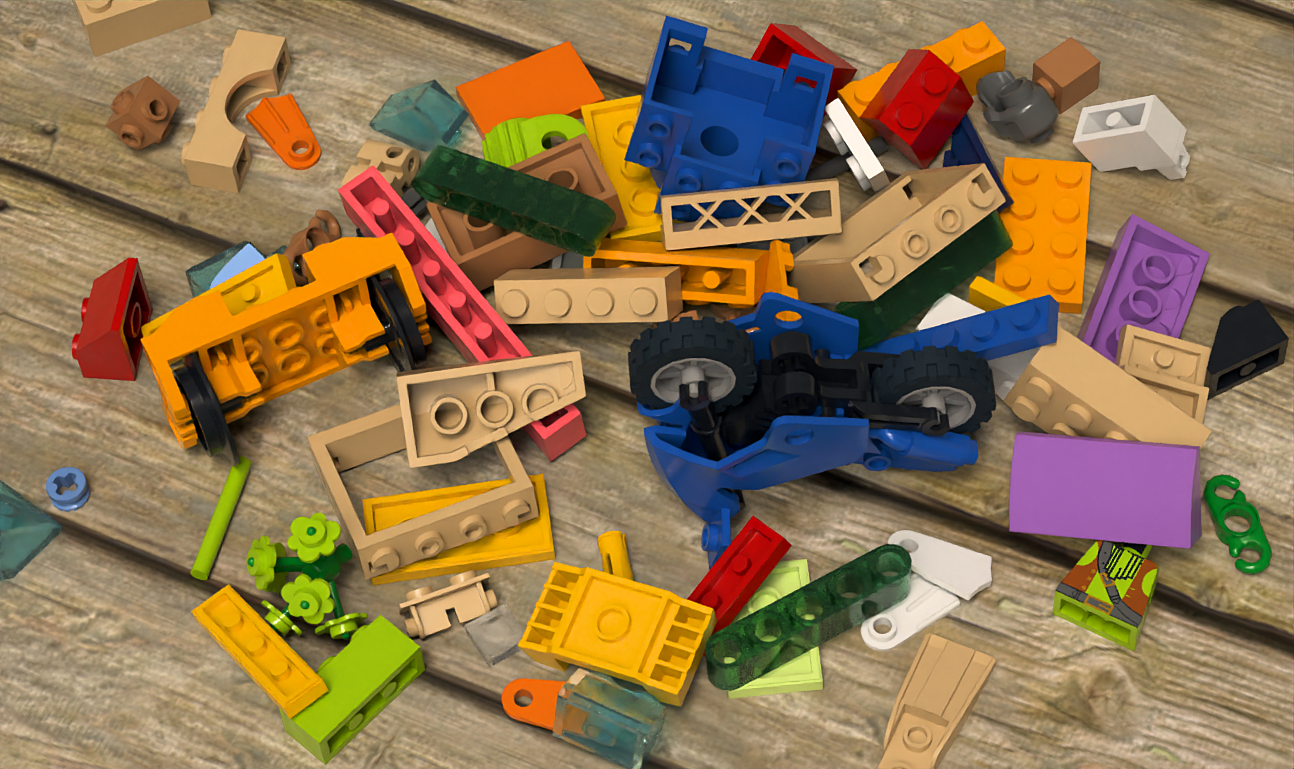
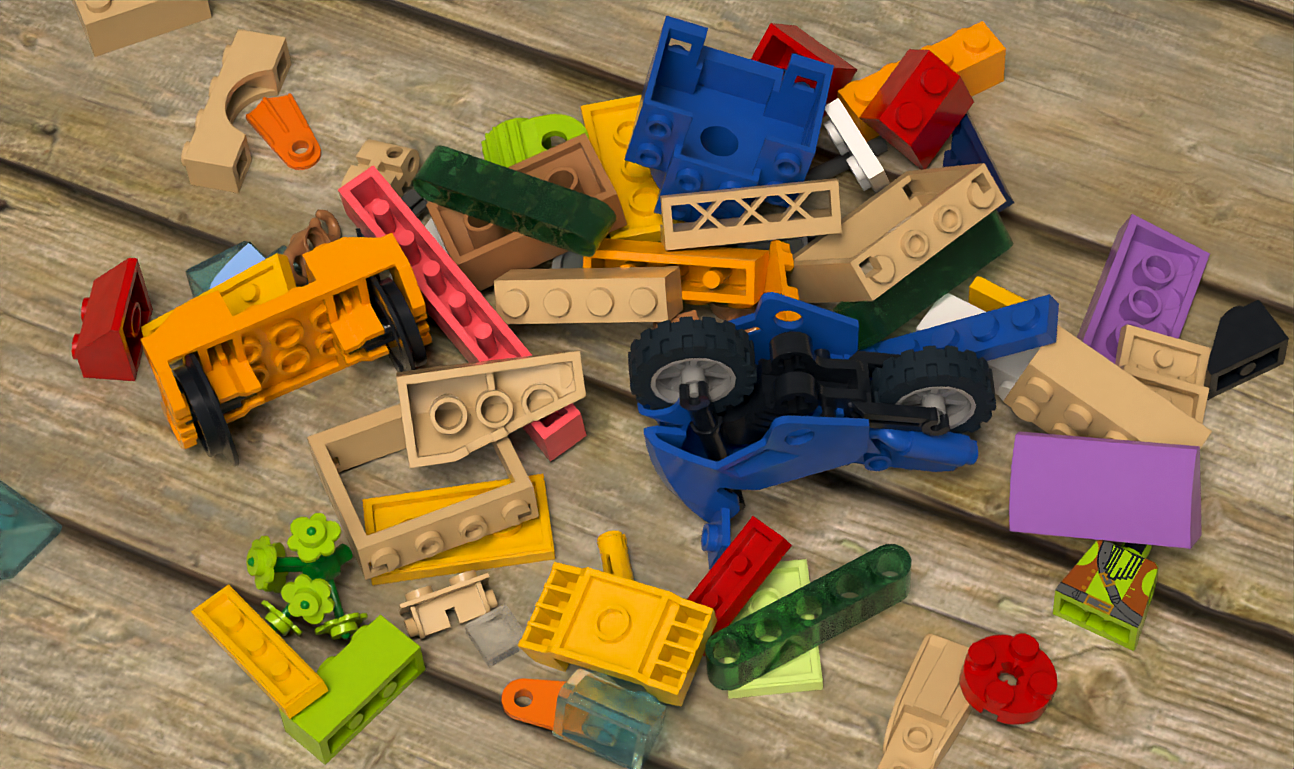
medium blue bush [46,467,90,512] -> none
medium nougat brick [106,76,180,151] -> none
lime bar [190,456,252,580] -> none
clear light blue slope [368,79,469,152] -> none
orange tile [455,41,606,140] -> none
white piece [861,572,961,652] -> none
white piece [887,530,992,600] -> none
dark grey head [976,71,1059,144] -> none
light orange plate [994,157,1092,314] -> none
medium nougat brick [1032,37,1101,114] -> none
white hinge [1073,95,1190,180] -> none
green piece [1203,474,1272,574] -> none
none -> red plate [959,633,1058,725]

